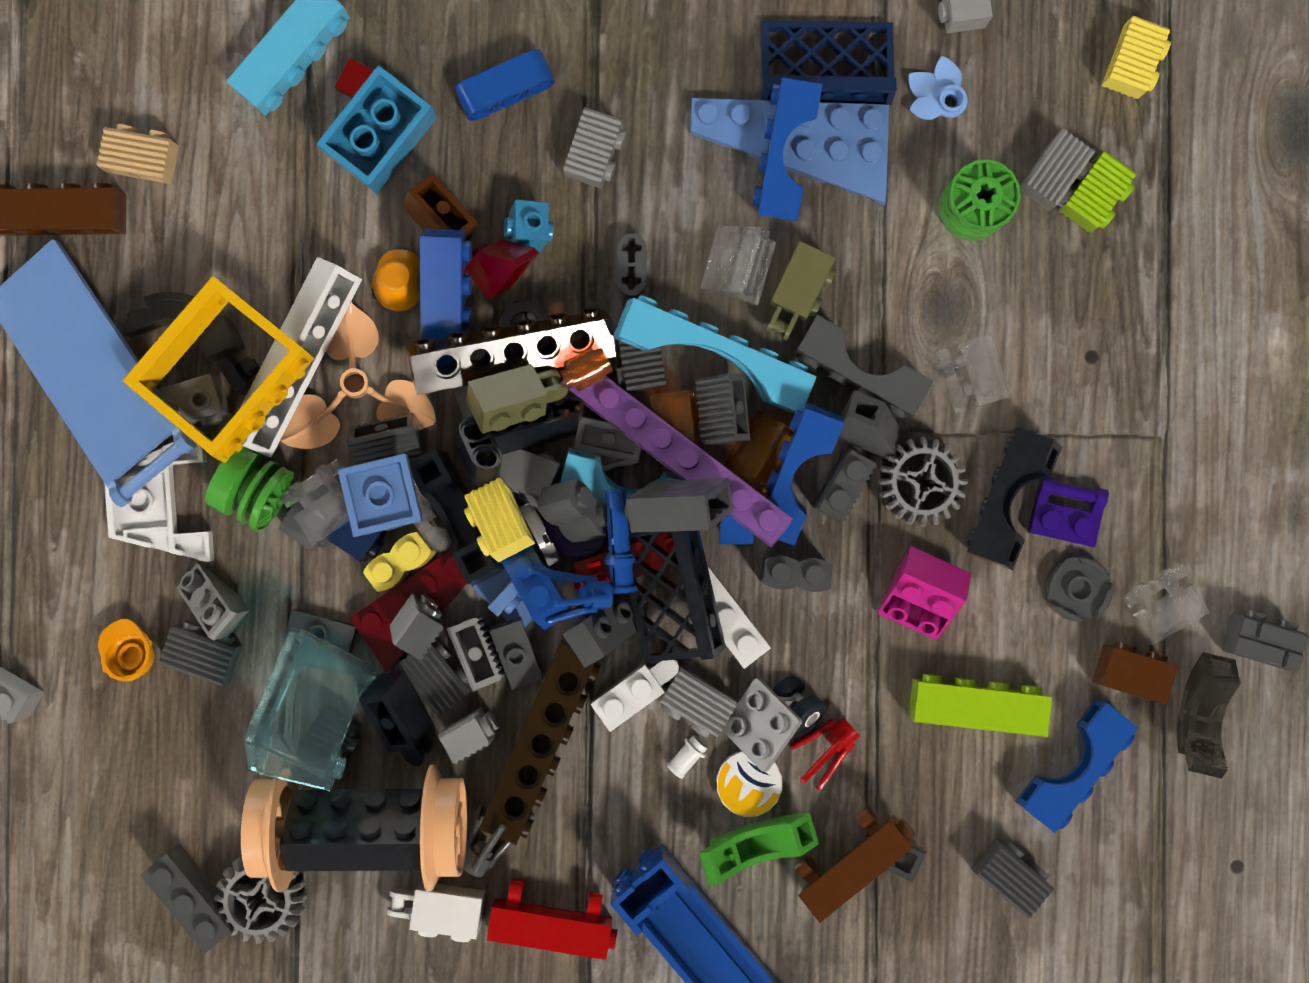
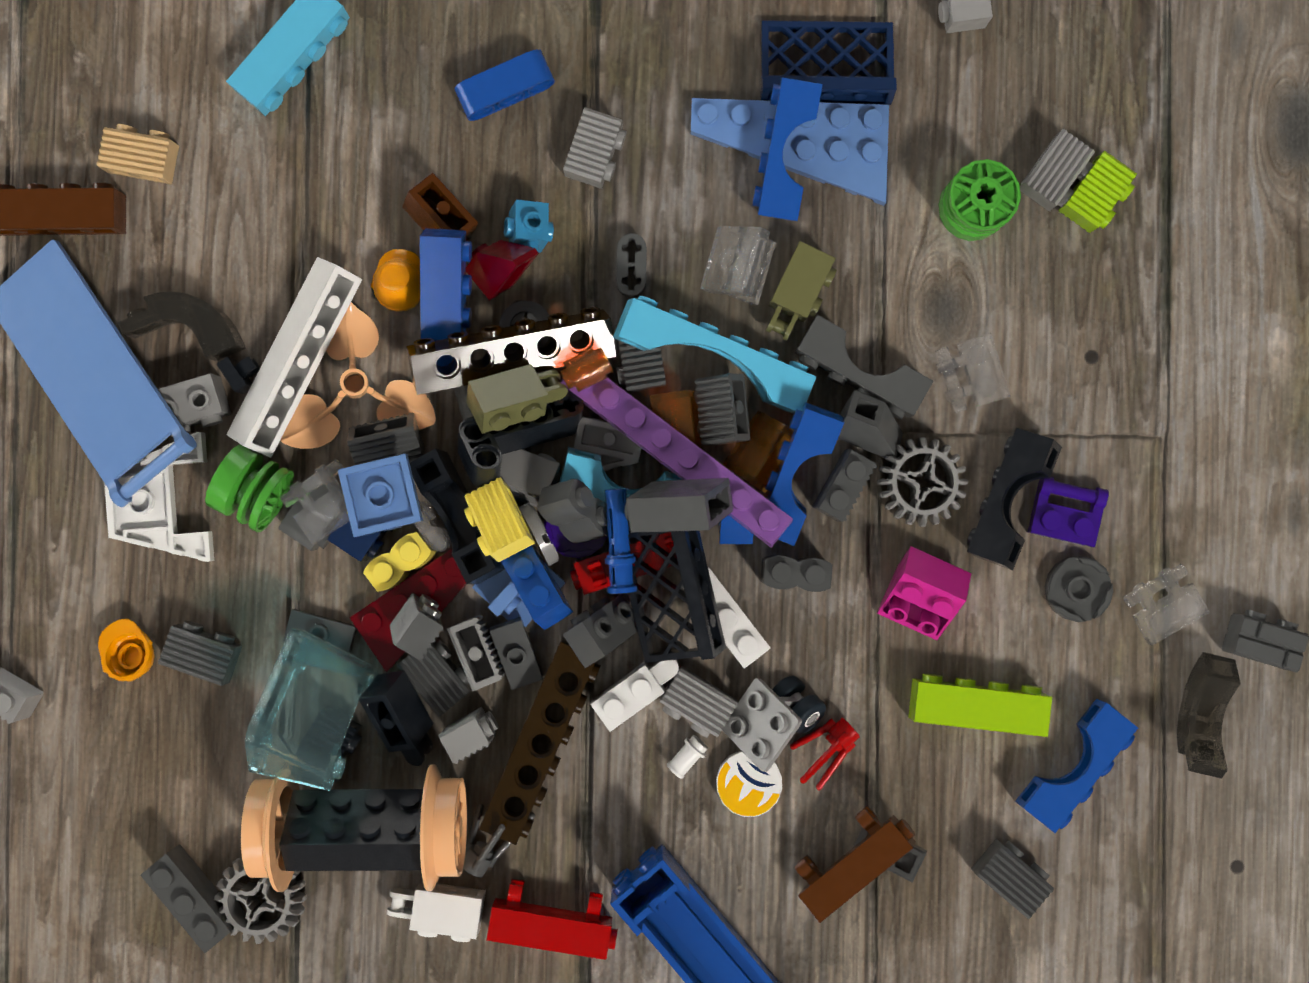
yellow window [122,276,314,463] -> none
light grey slope [177,562,250,640] -> none
dark azure brick [316,65,438,195] -> none
red tile [334,58,374,98] -> none
blue plant [528,567,613,624] -> none
bright green arch [699,812,819,885] -> none
light blue plate [908,56,968,120] -> none
reddish brown brick [1092,641,1178,705] -> none
light yellow brick [1102,15,1171,99] -> none

